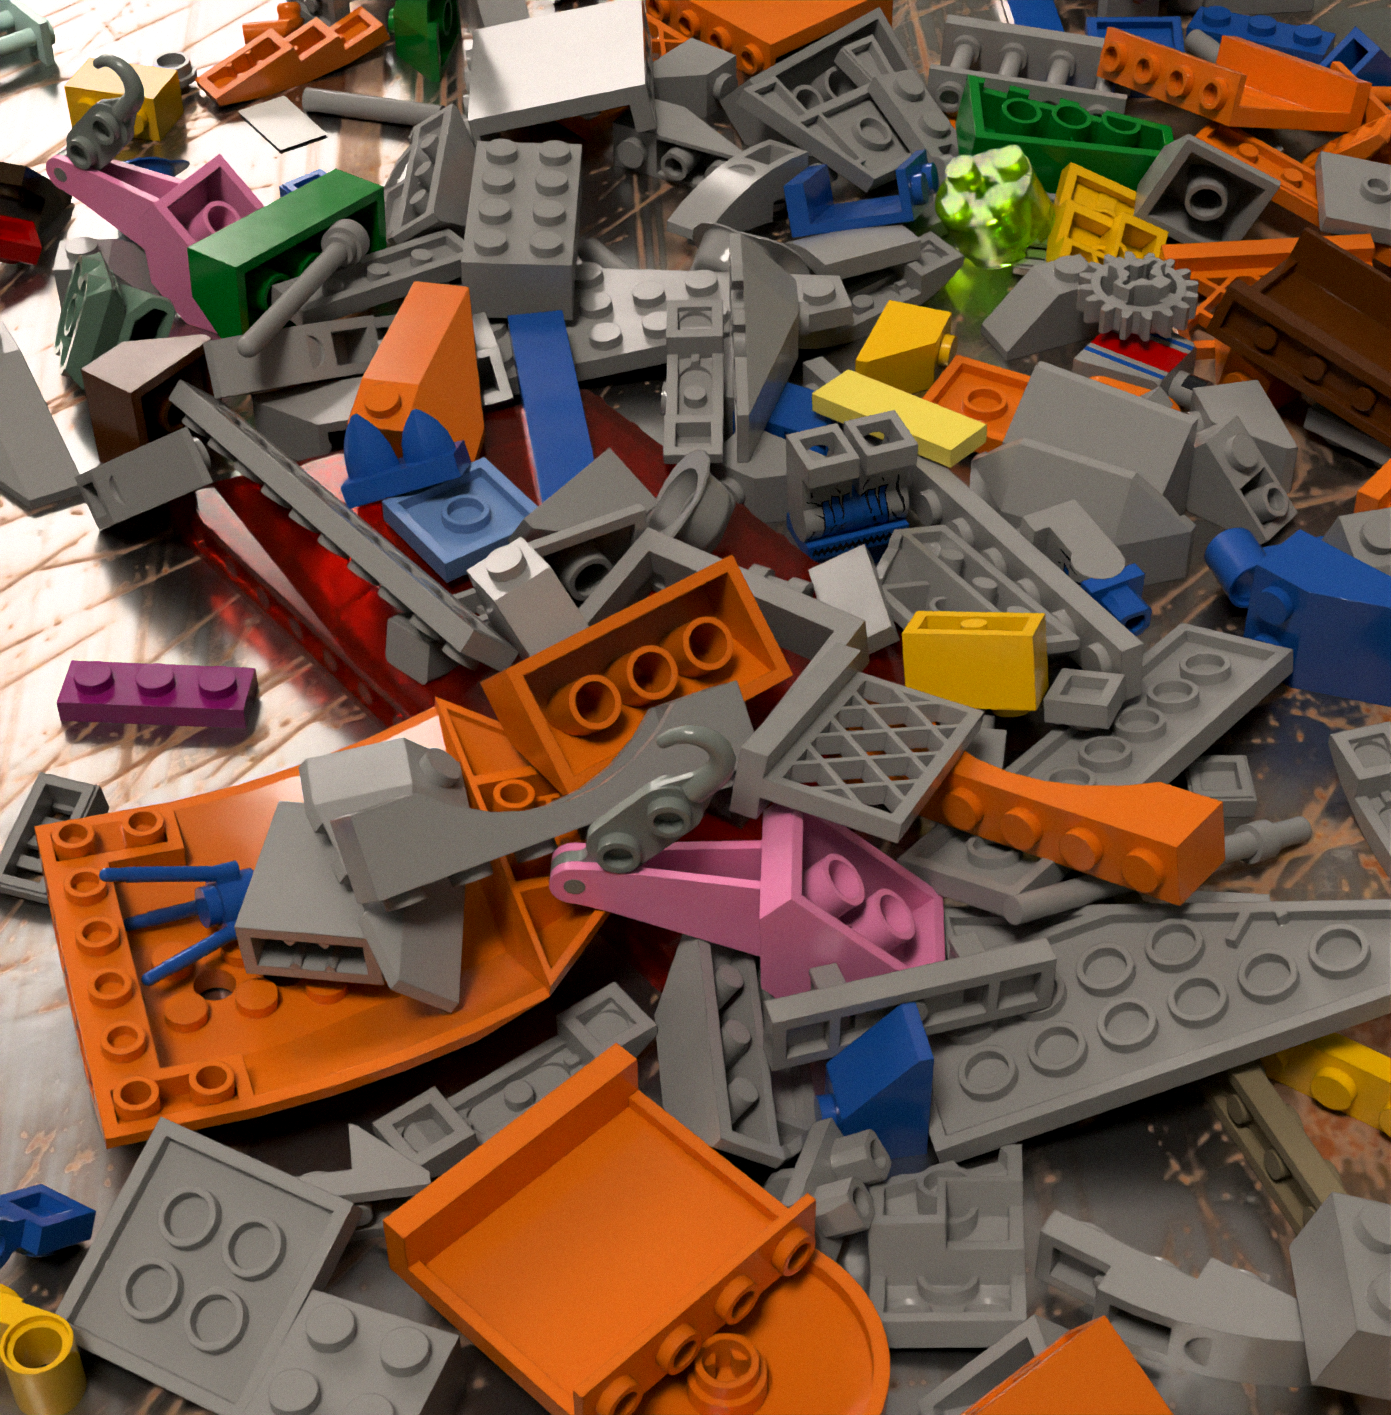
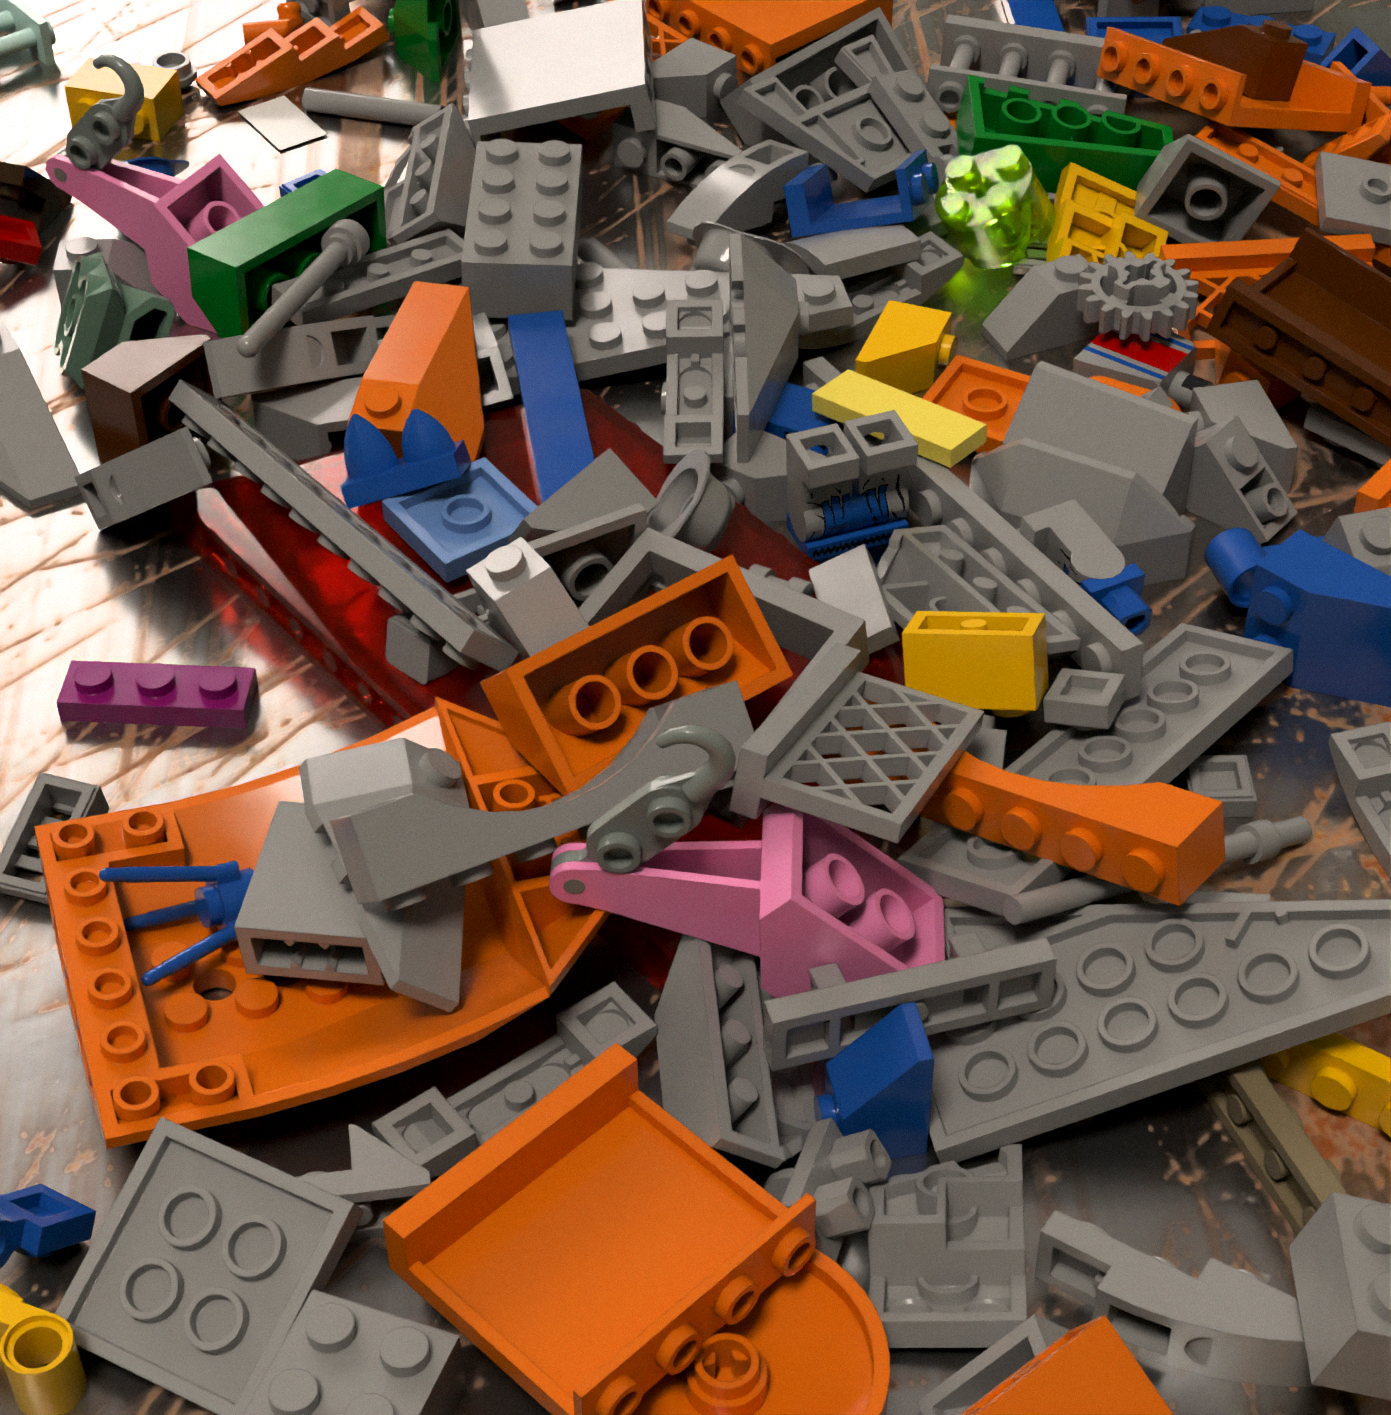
none -> reddish brown slope [1162,20,1309,101]

